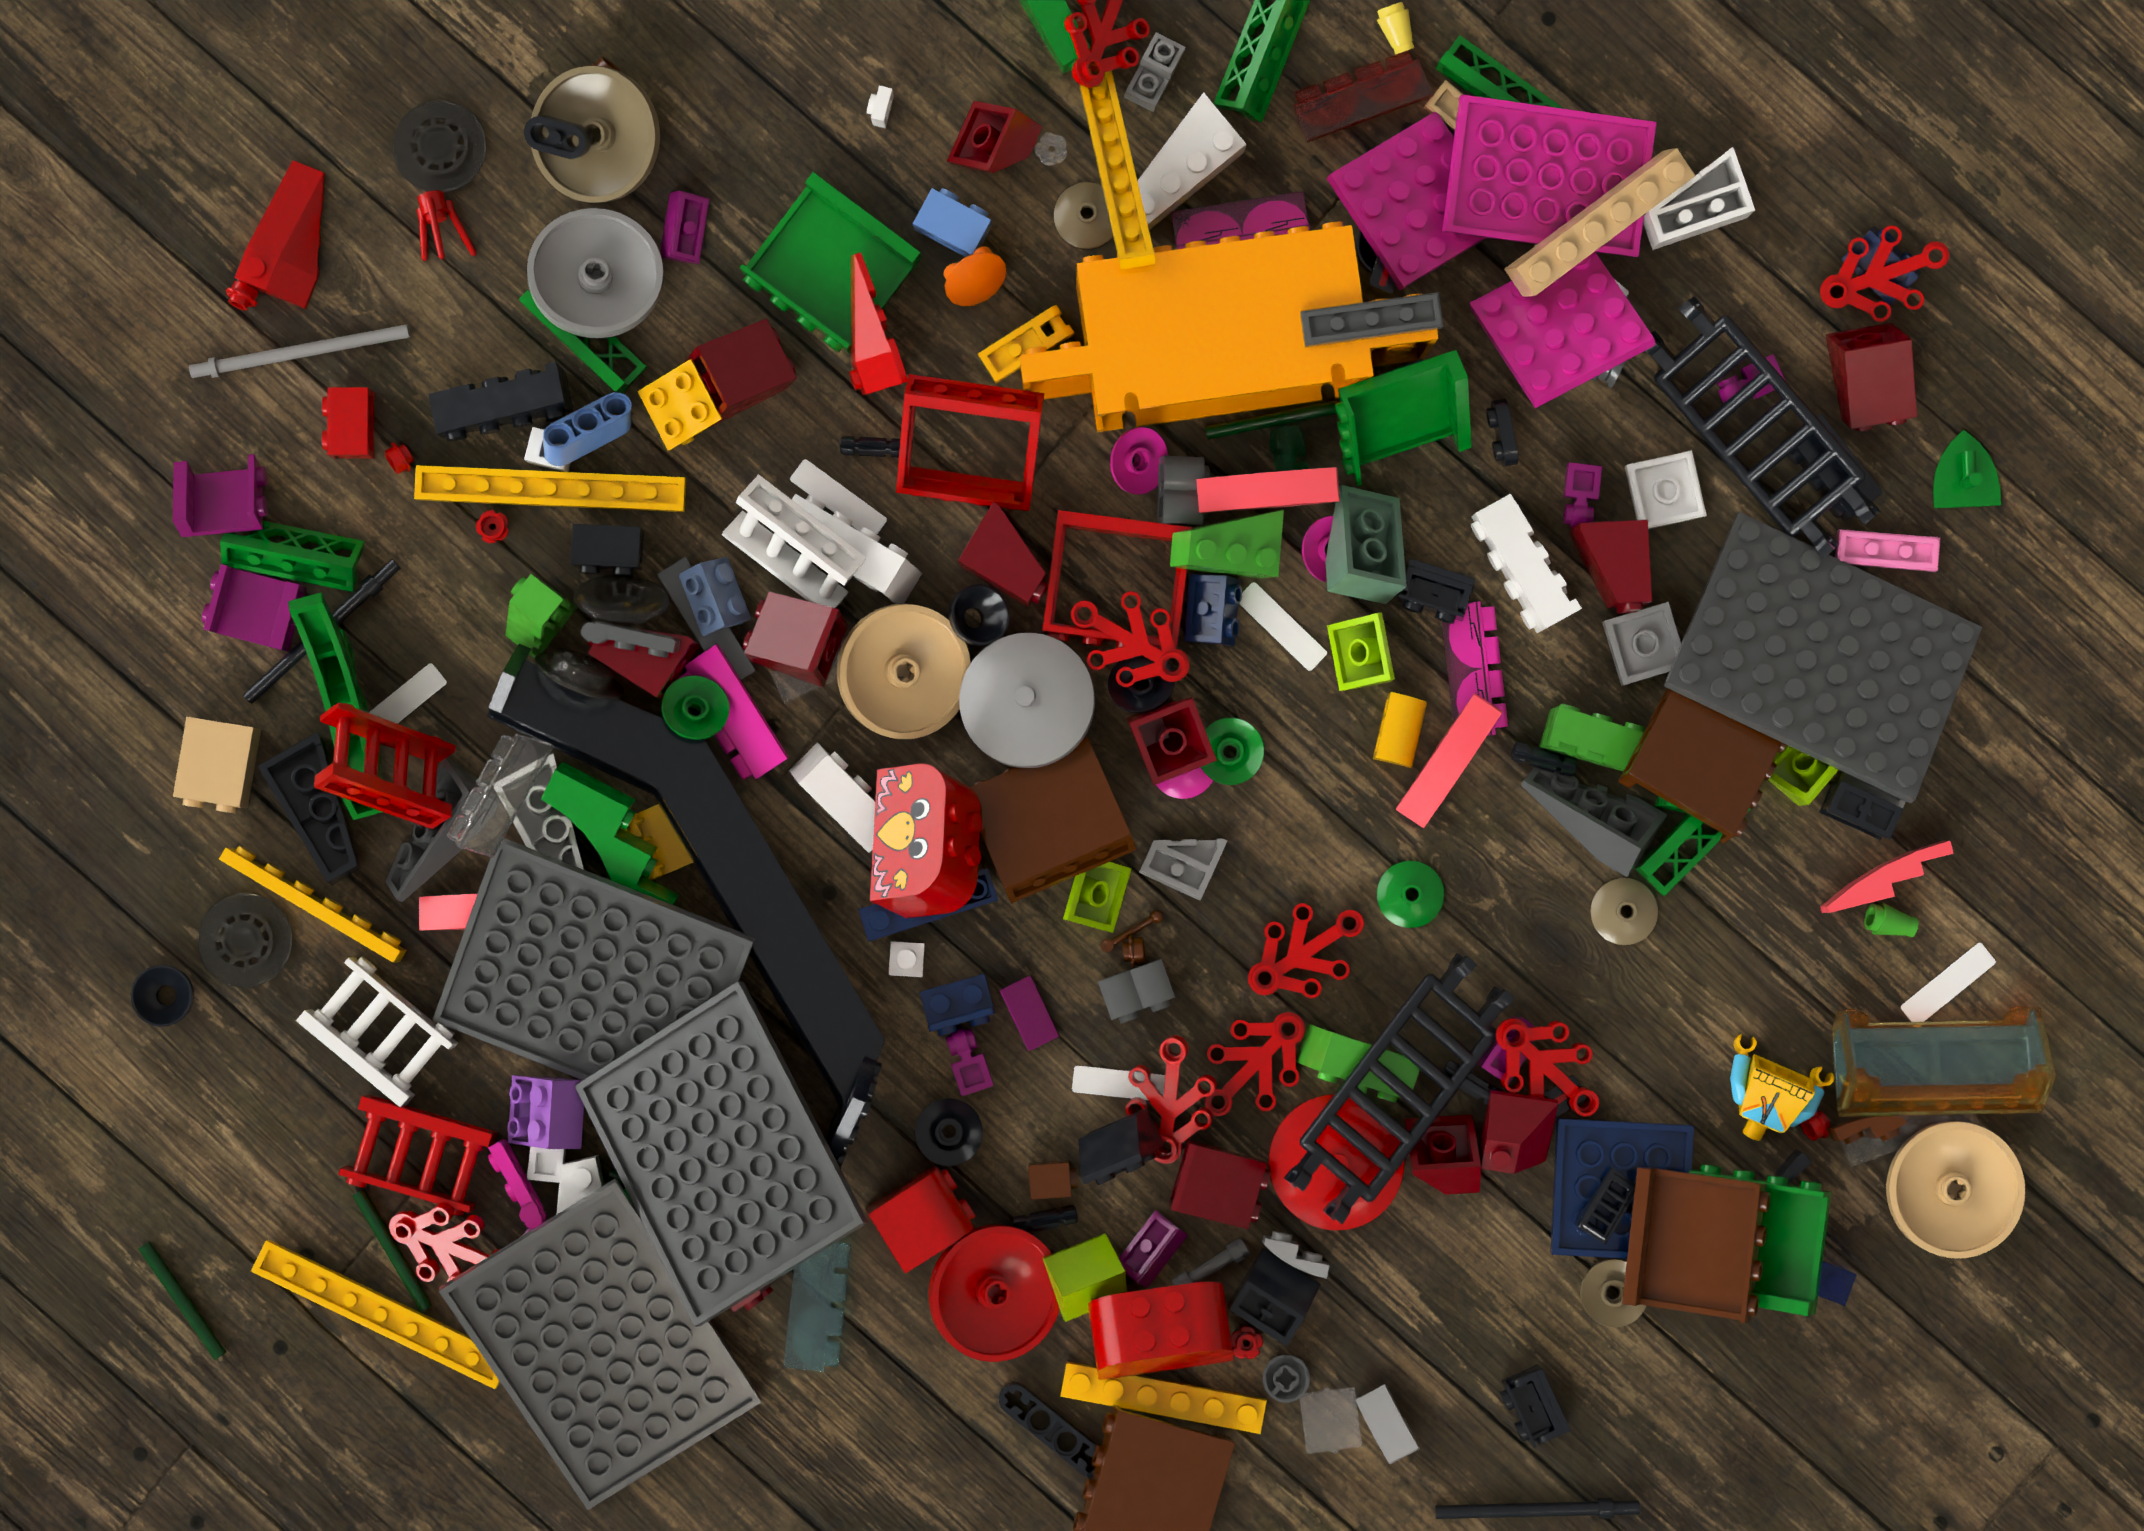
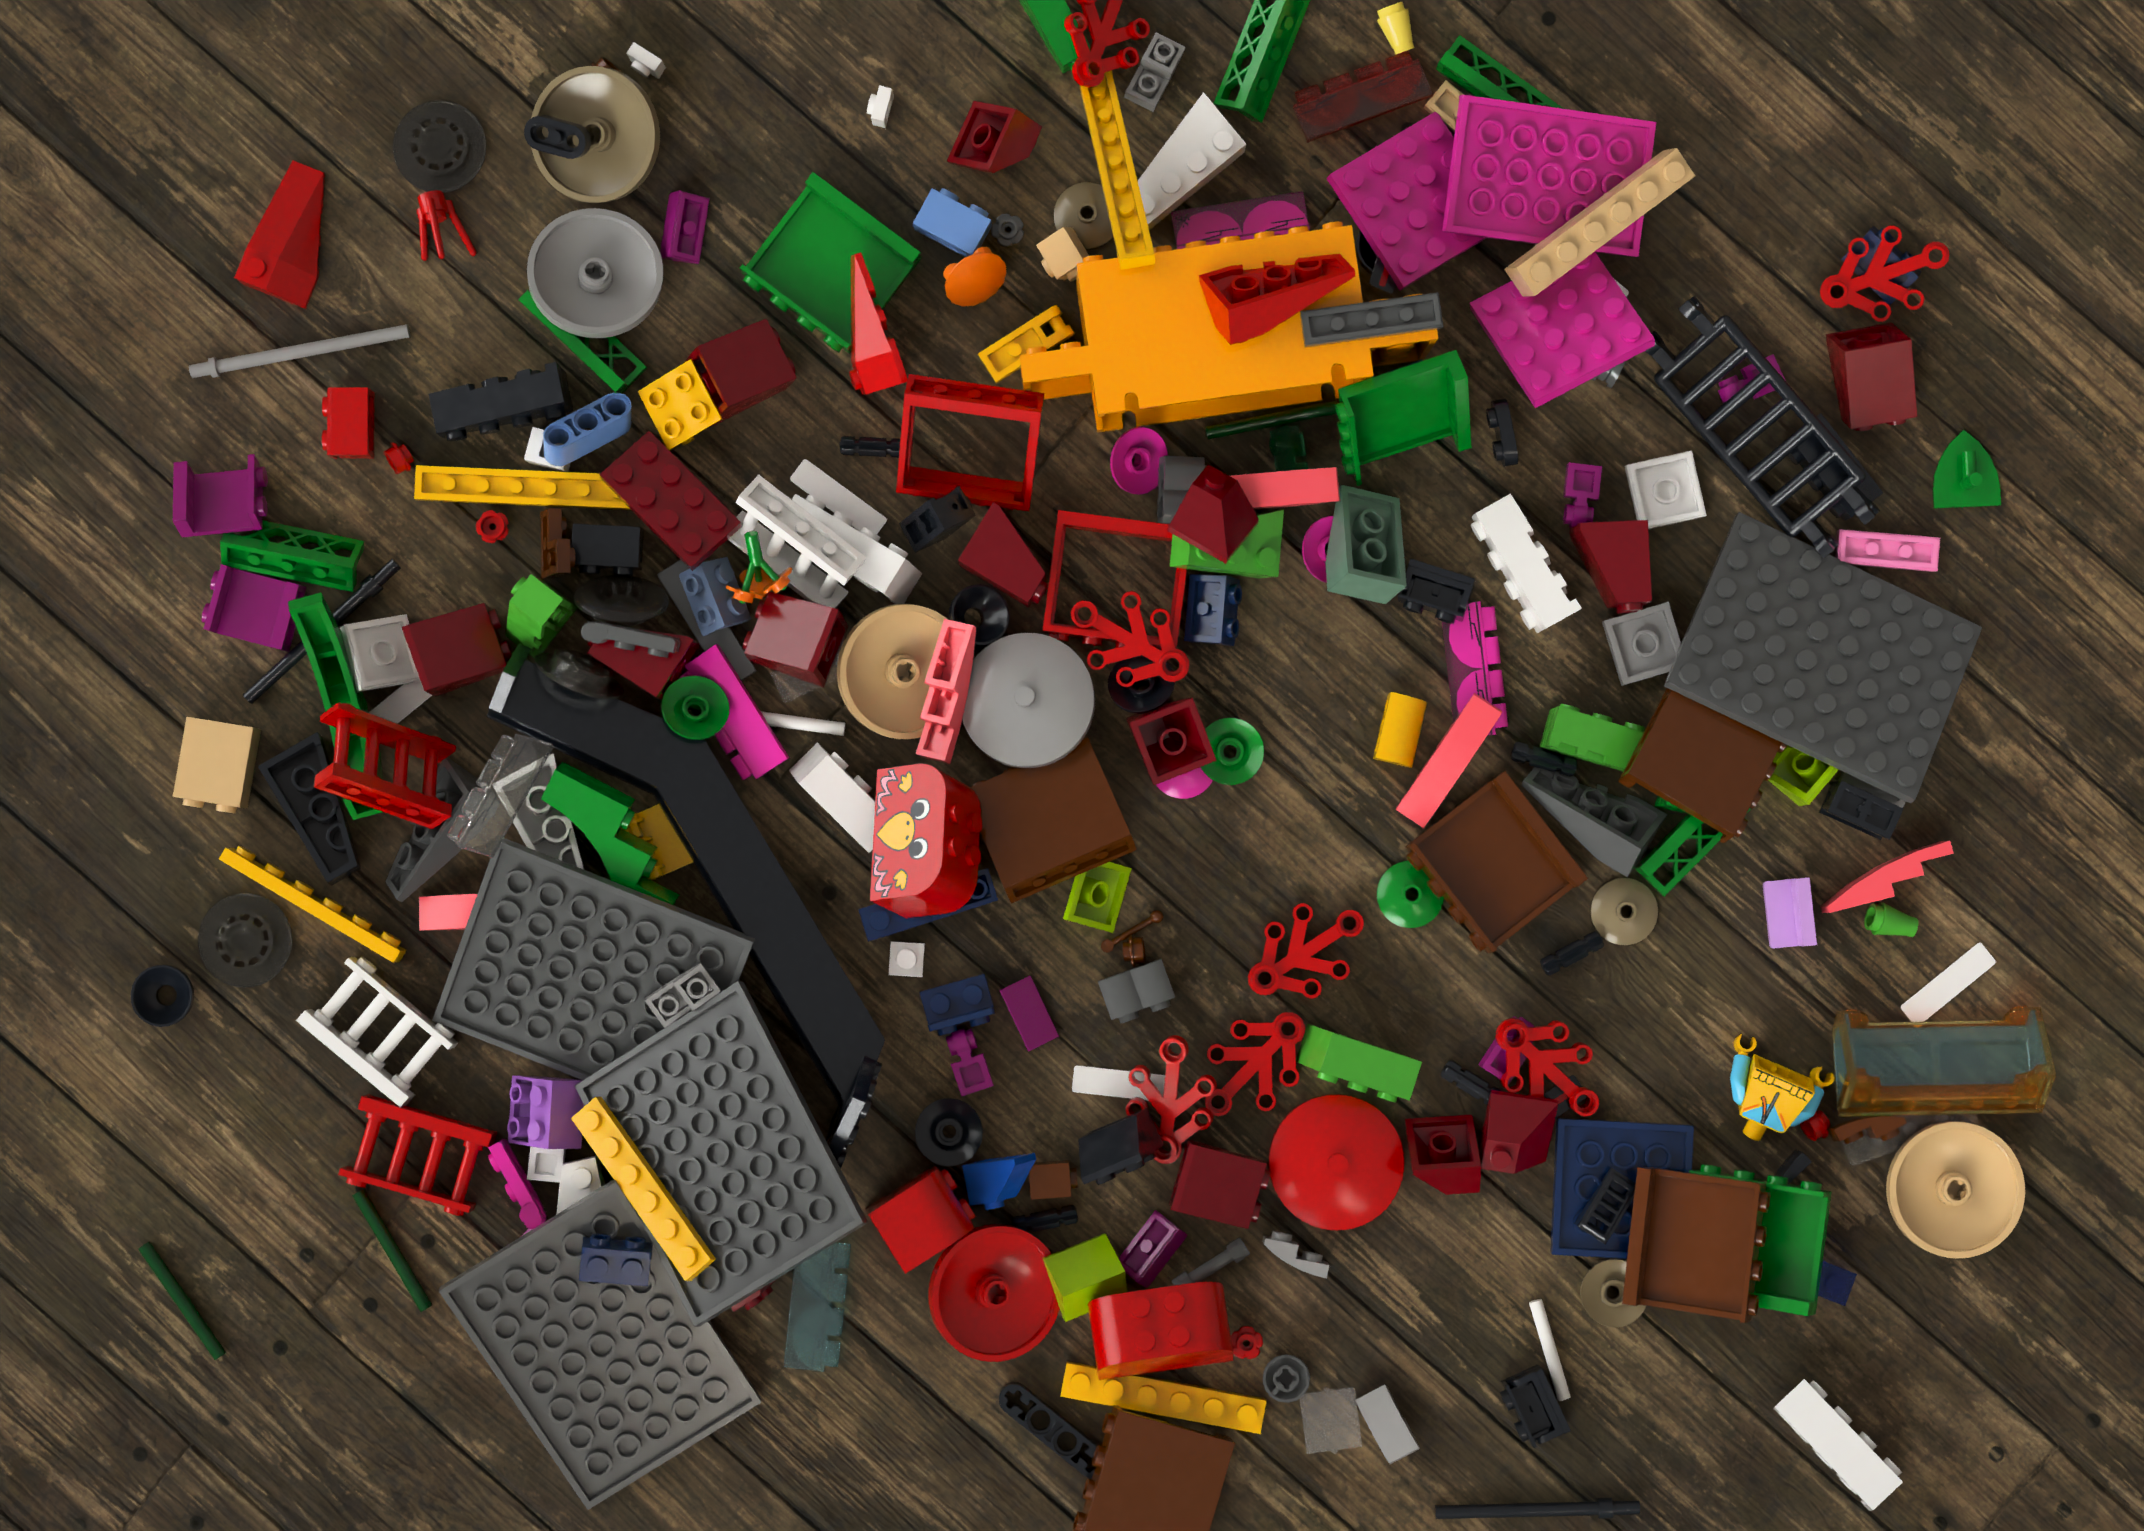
red plate [226,281,259,311] -> none
yellow plate [251,1239,500,1389] -> none
plant [389,1202,500,1282] -> none
clear plate [1035,132,1068,166] -> none
light grey wing [1139,838,1228,901] -> none
black slope [1227,1248,1321,1346] -> none
white sticker [1240,582,1327,671] -> none
black bar [1284,953,1515,1224] -> none
lime slope [1327,612,1395,691] -> none
white wedge [1643,147,1755,250] -> none
none -> white tile [340,614,421,692]
none -> dark red slope [402,603,513,697]
none -> reddish brown plate [540,508,575,579]
none -> yellow plate [571,1097,716,1281]
none -> dark blue bracket [579,1234,652,1286]
none -> dark red plate [599,431,742,571]
none -> white plate [627,42,666,79]
none -> light grey slope [645,963,721,1028]
none -> plant [726,531,793,604]
none -> white bar [761,711,846,736]
none -> black hinge [899,486,976,553]
none -> coral slope [916,619,976,764]
none -> blue slope [962,1153,1036,1210]
none -> dark grey plate [991,213,1024,247]
none -> tan brick [1036,227,1089,282]
none -> dark red slope [1167,464,1259,564]
none -> red wedge [1199,253,1355,345]
none -> reddish brown panel [1405,771,1588,954]
none -> white bar [1529,1299,1571,1401]
none -> black axle [1540,931,1604,975]
none -> lavender panel [1763,877,1817,948]
none -> white wedge [1774,1379,1903,1511]

